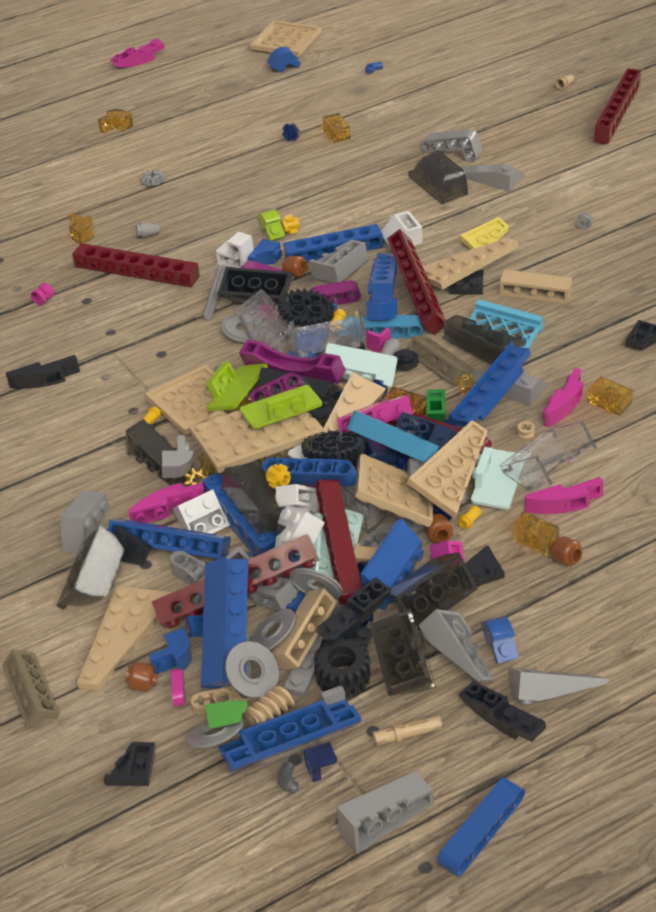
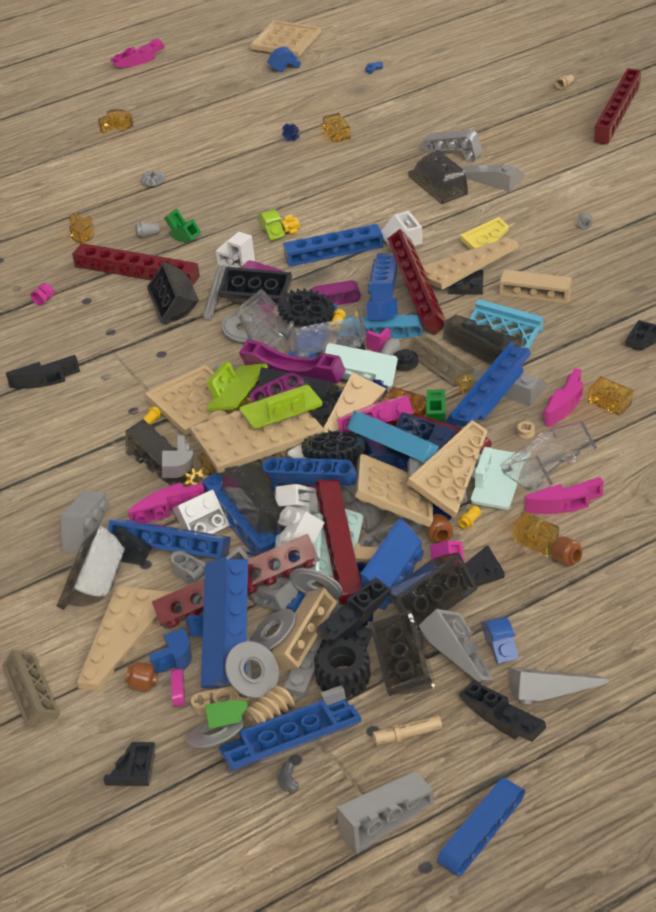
blue arch [248,239,282,265] -> none
yellow gear [266,463,291,489] -> none
dark orange head [282,256,308,277] -> none
clear blue panel [303,742,337,782] -> none
light grey wedge [309,240,368,283] -> none
none -> black windscreen [147,261,199,325]
none -> green brick [164,208,201,243]

